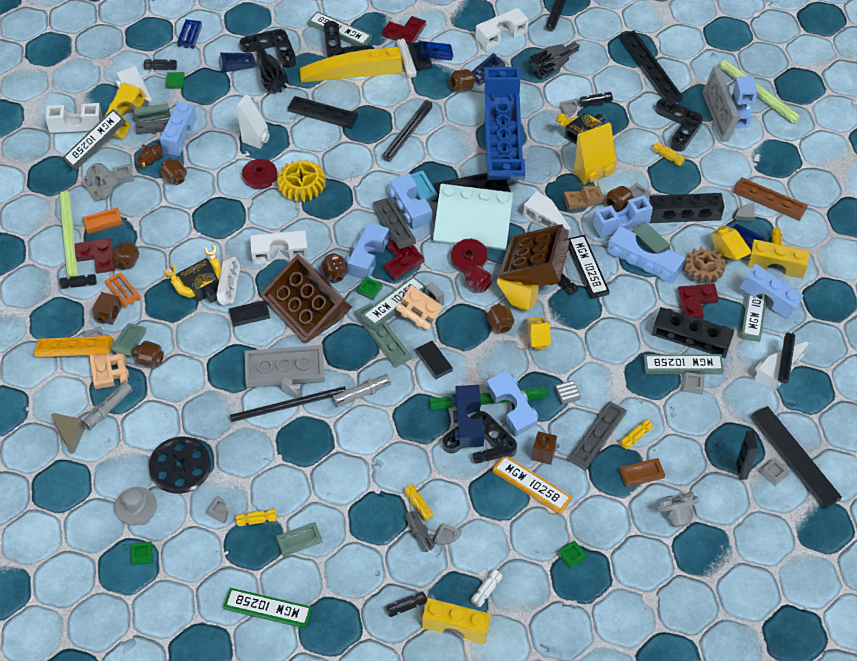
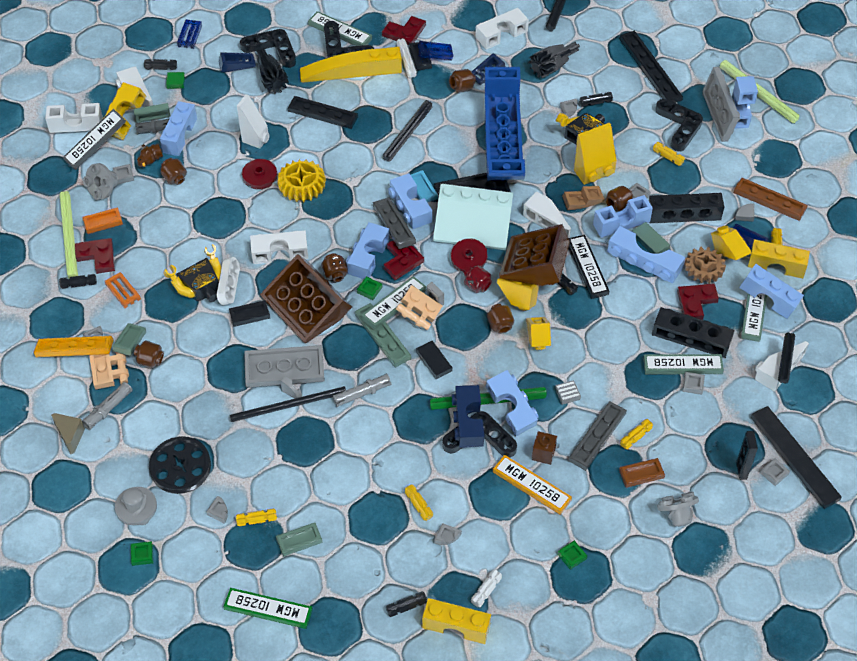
reddish brown brick [92,292,122,325] -> none
reddish brown head [112,241,140,270] -> none
dark grey pin [405,511,435,552] -> none
black axle [473,445,512,463] -> none

